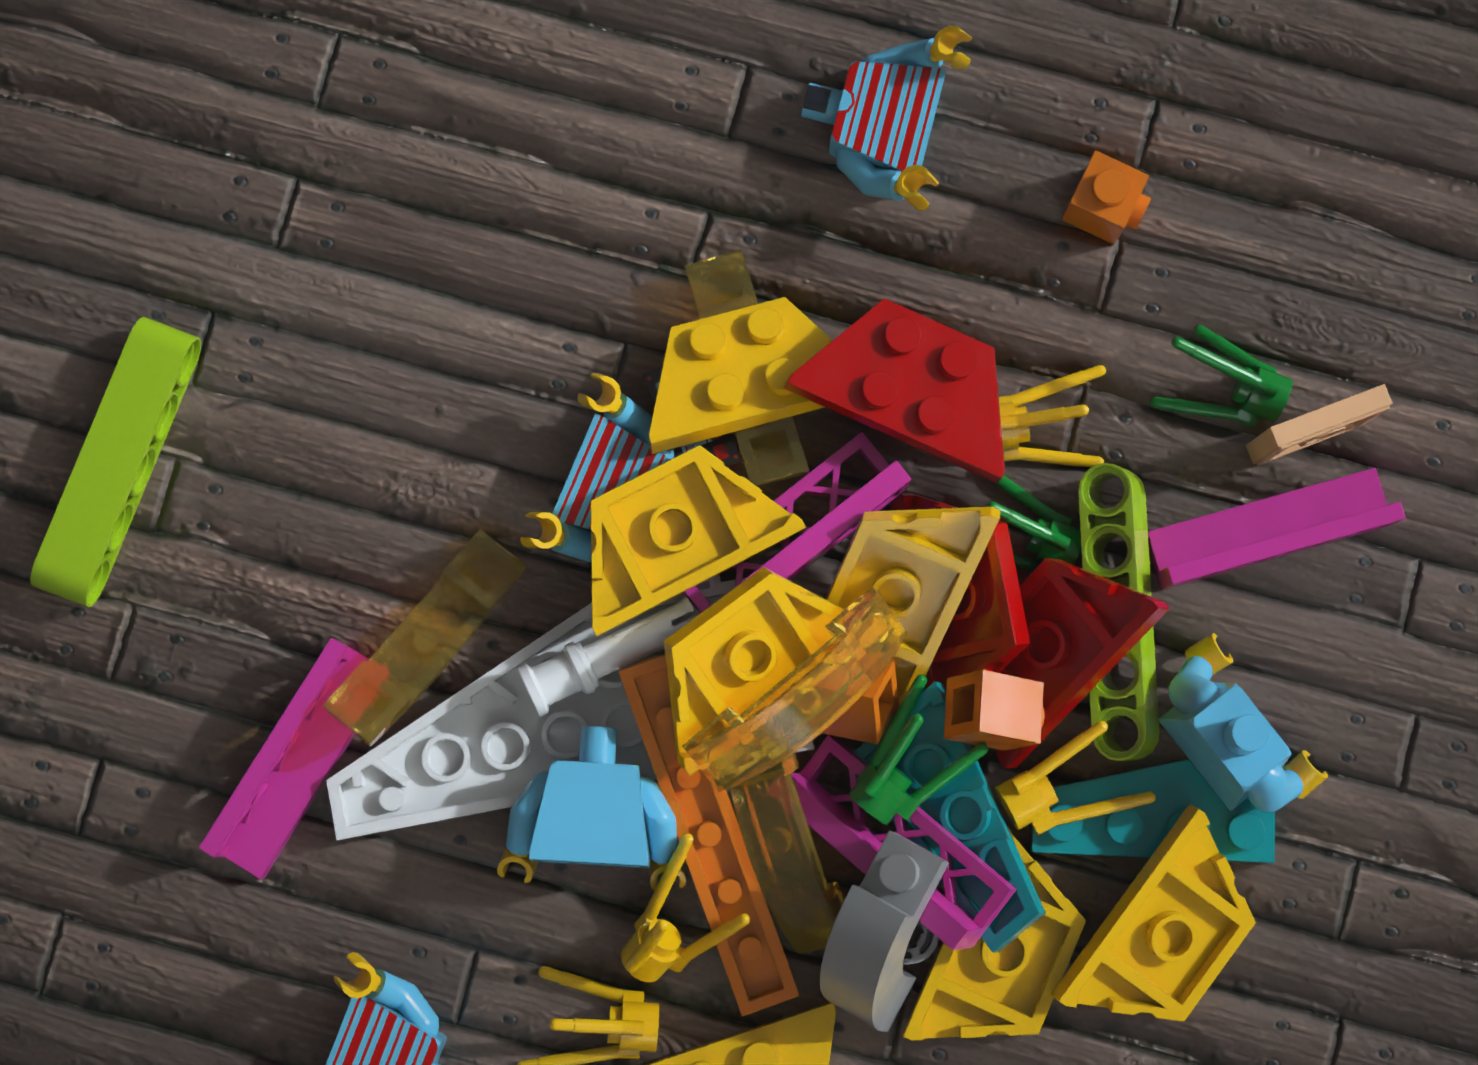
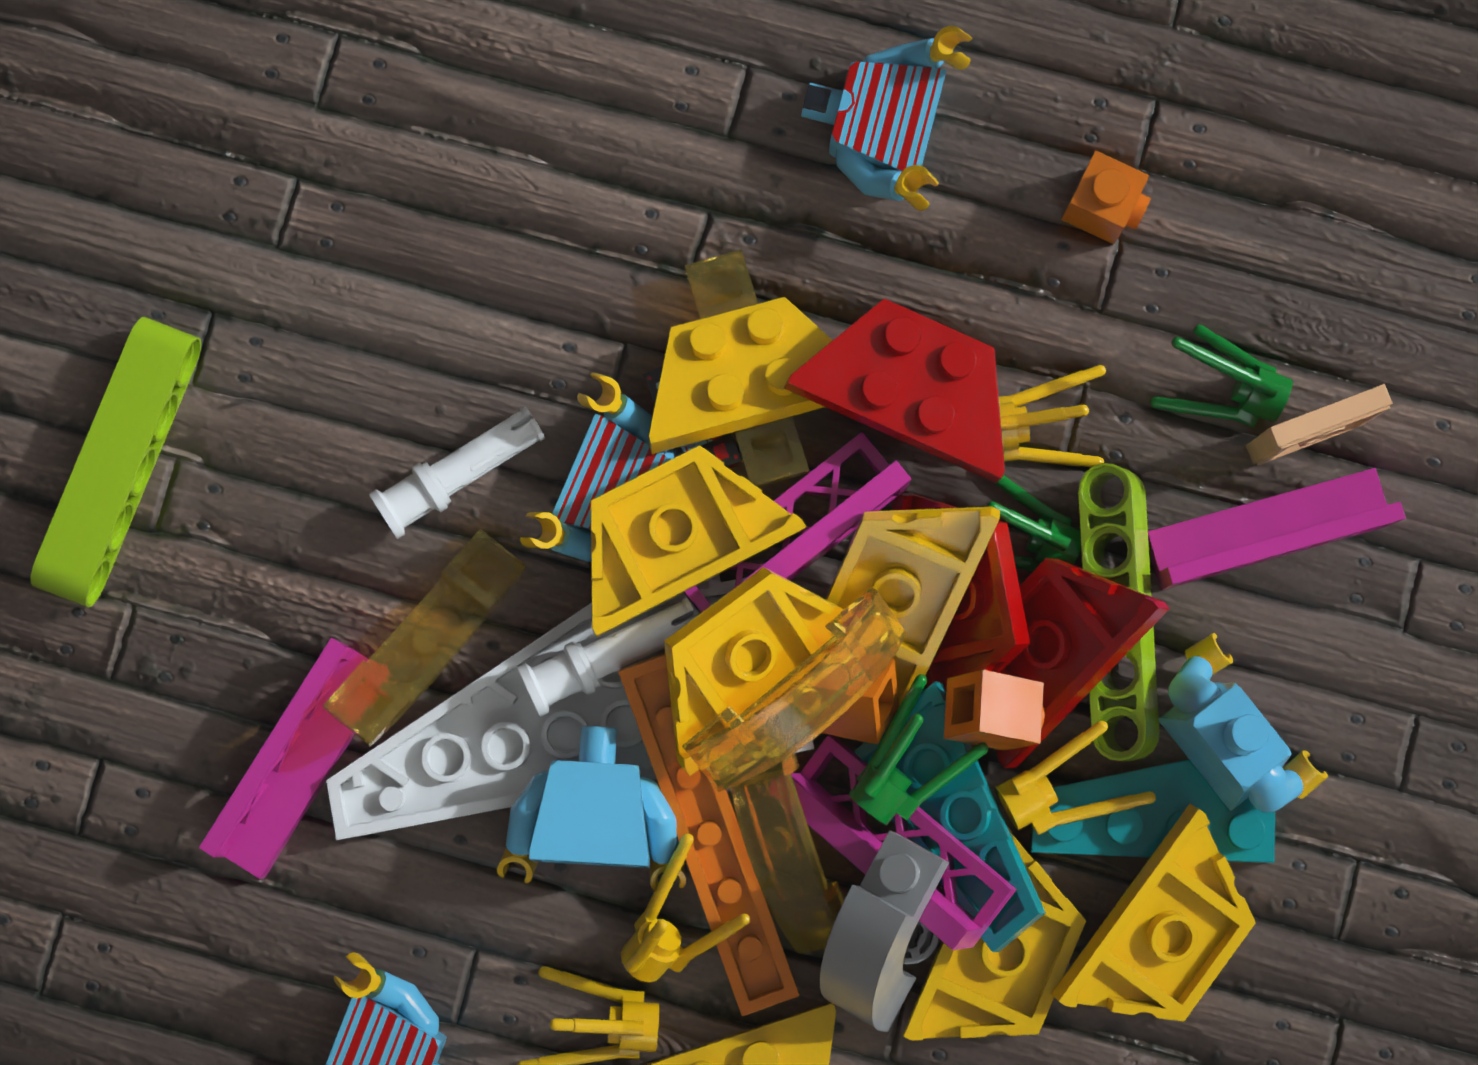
none -> white pin [369,406,545,539]

